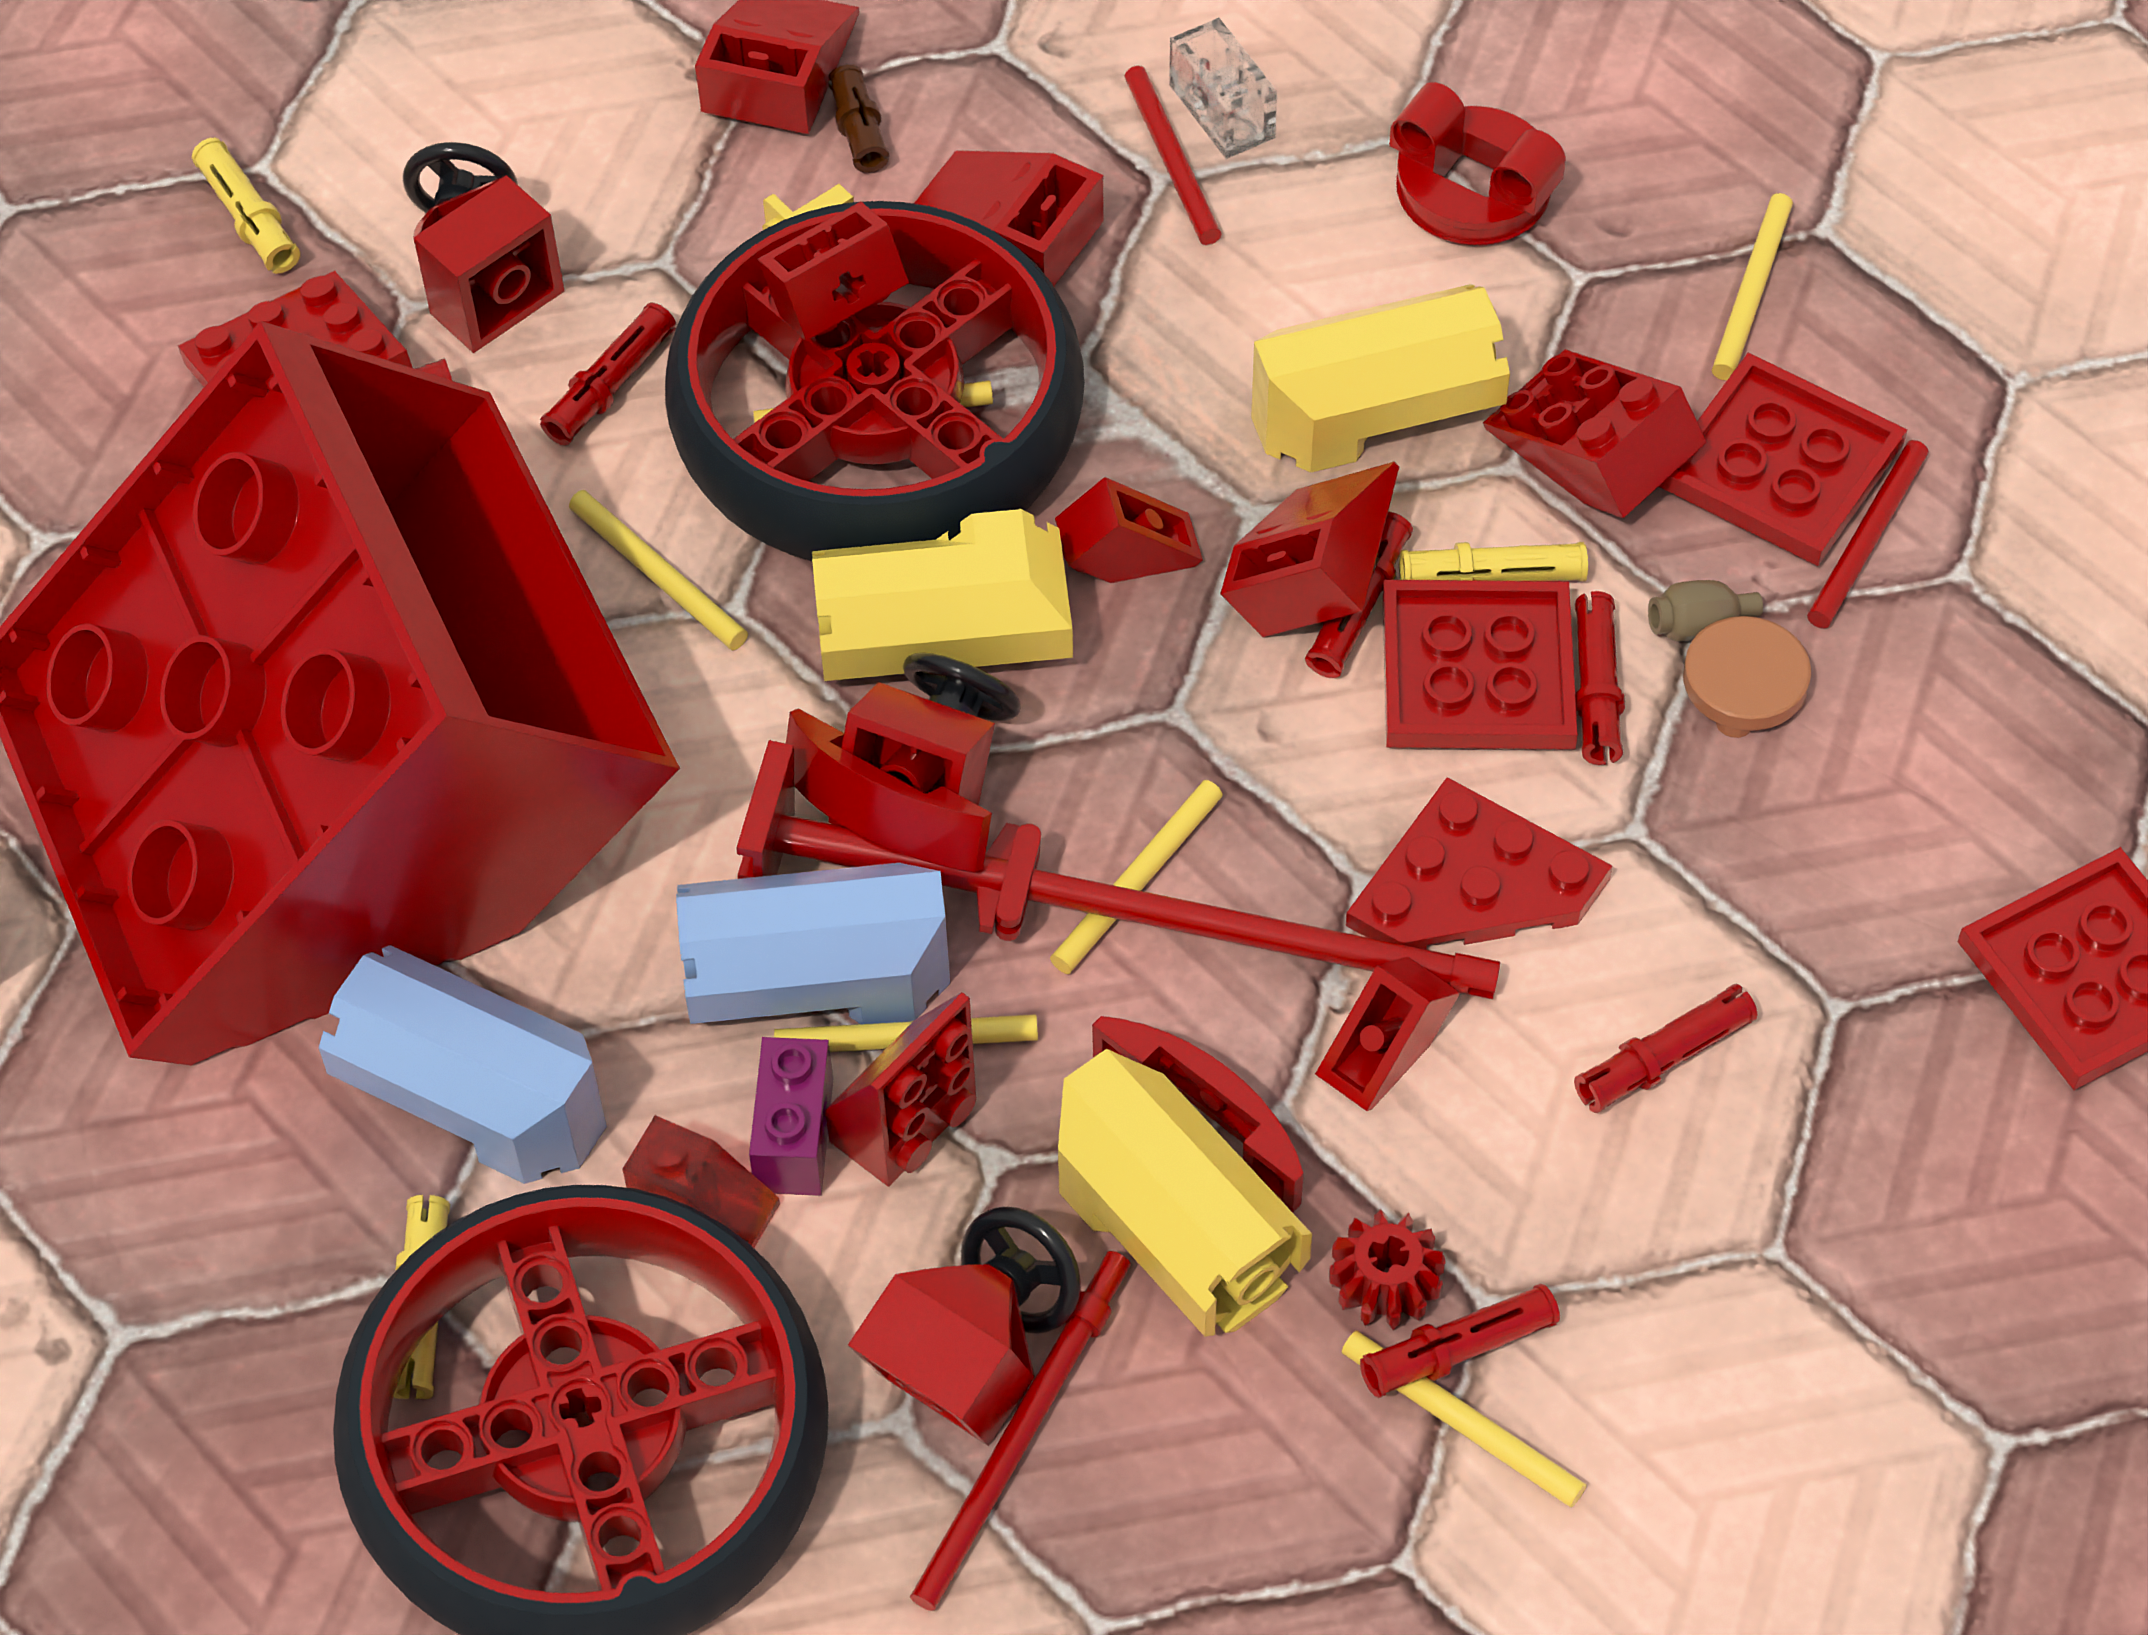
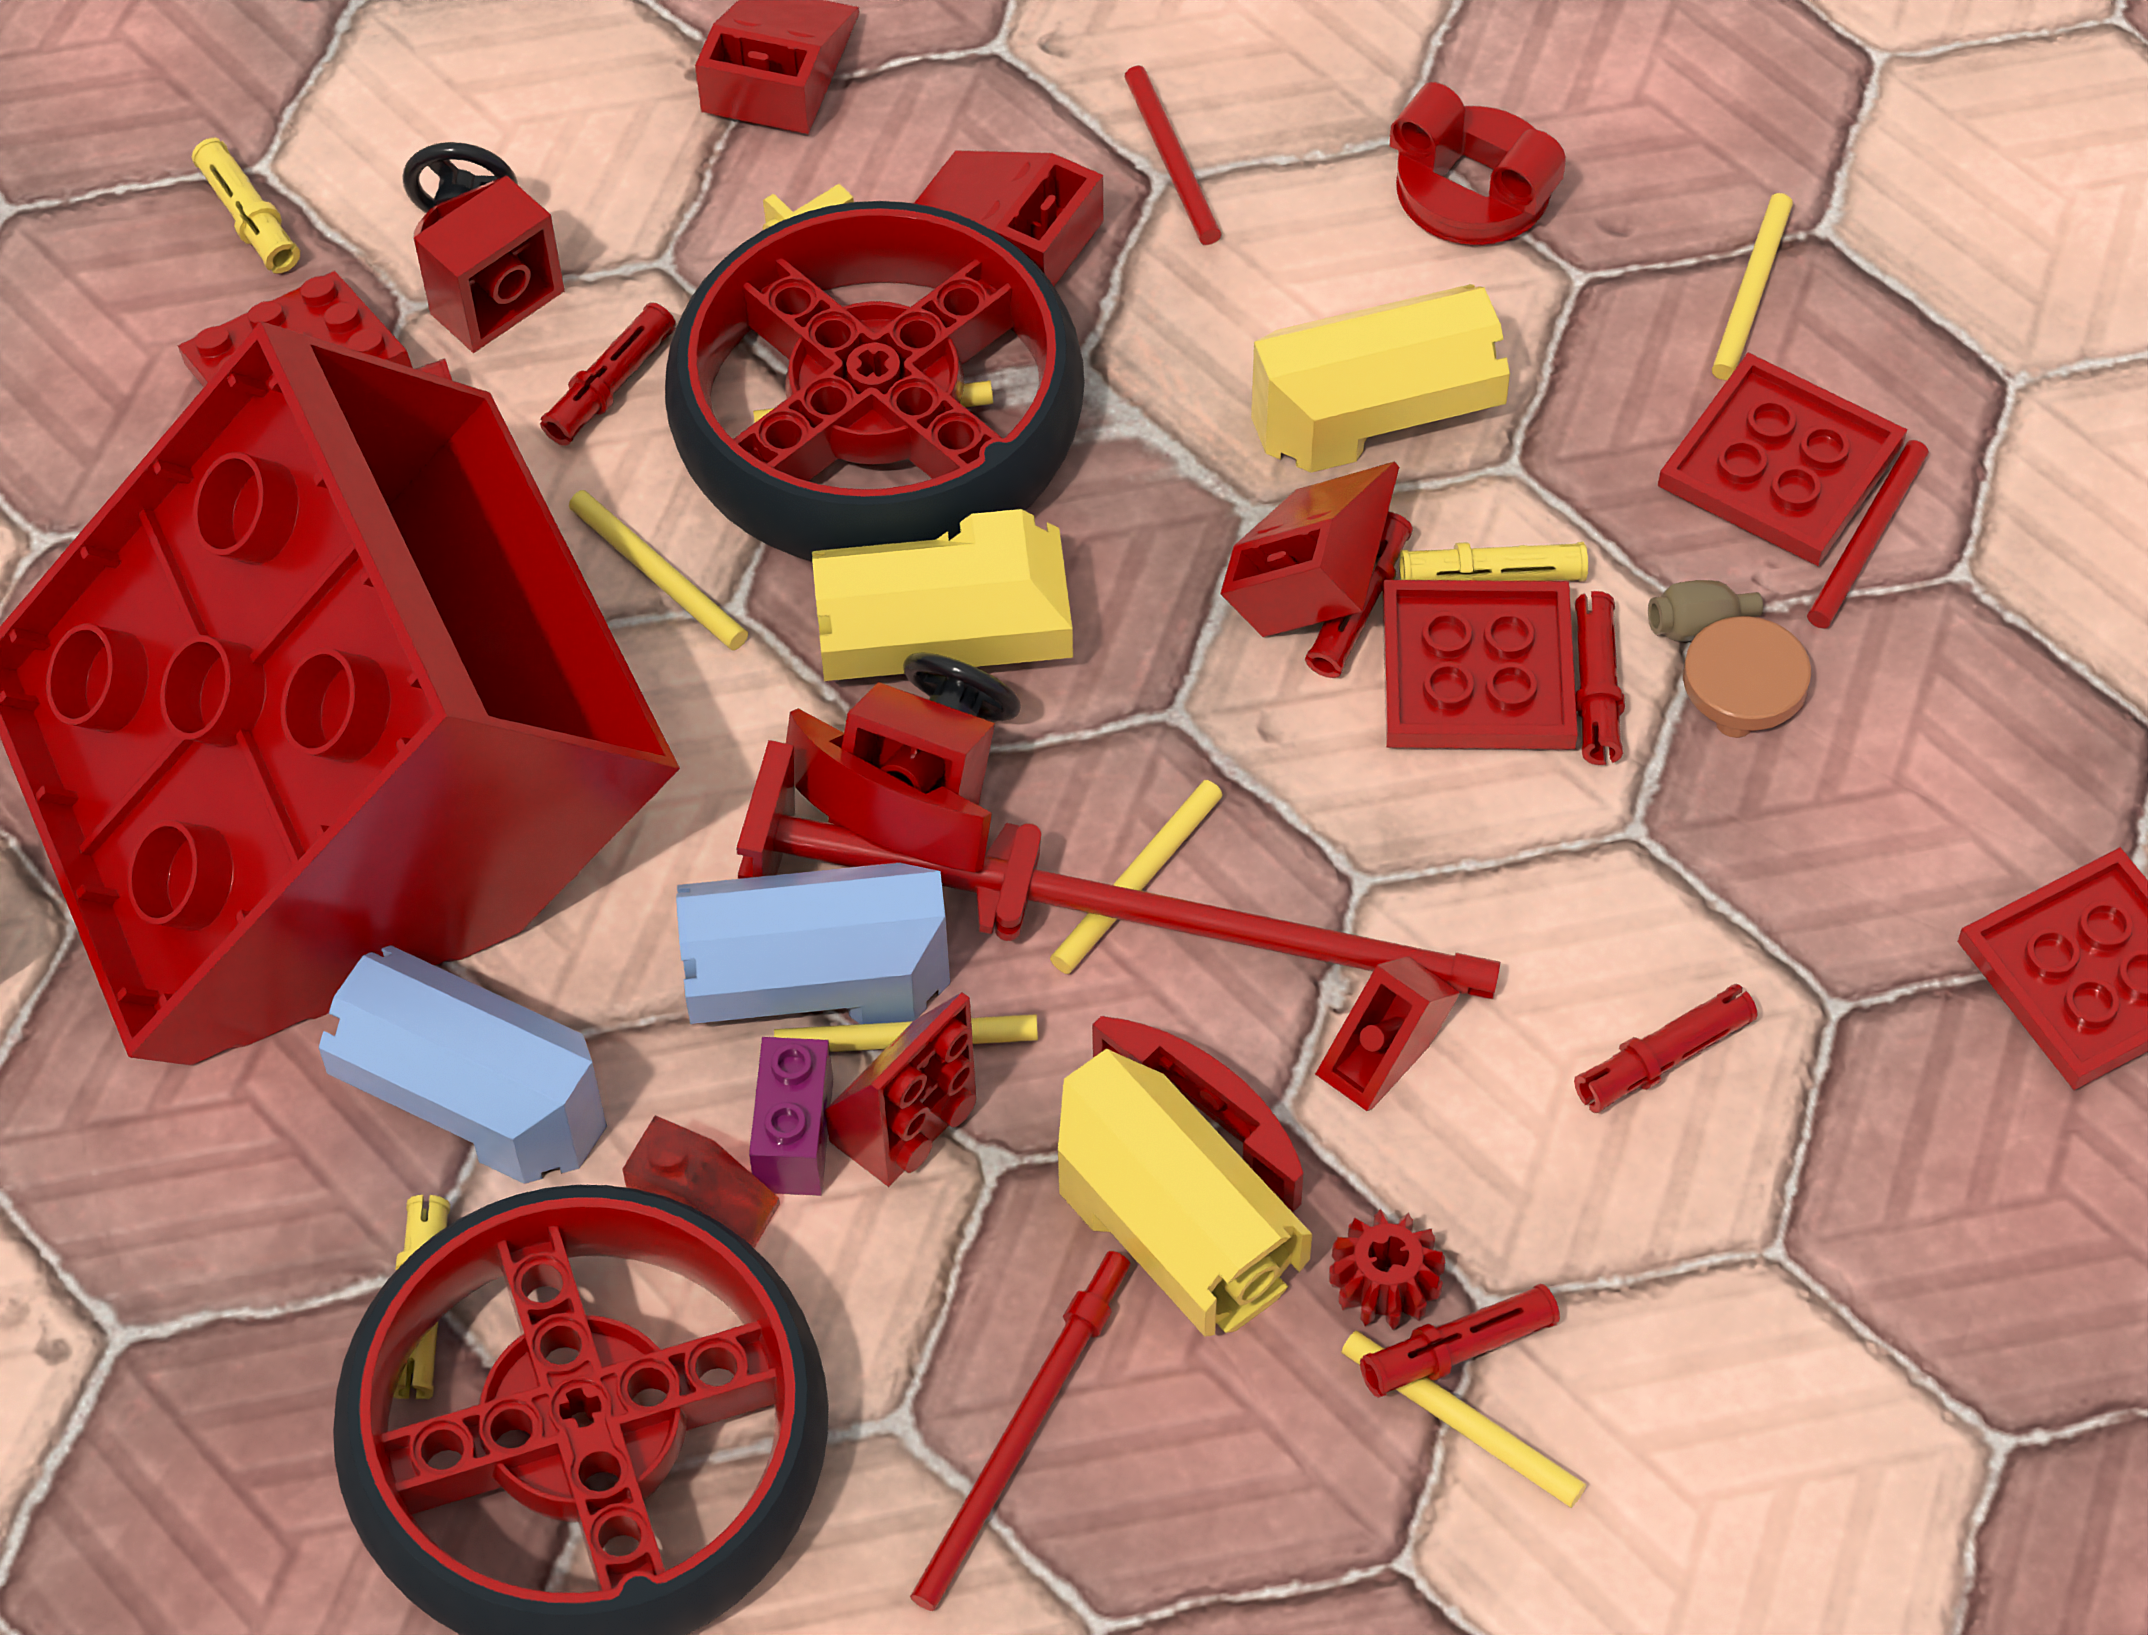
red brick [758,201,909,341] -> none
reddish brown pin [828,64,889,173] -> none
red piece [848,1207,1081,1447] -> none
red slope [1055,477,1203,583] -> none
clear brick [1169,17,1277,159] -> none
red plate [1346,777,1612,949] -> none
red slope [1483,349,1707,518] -> none

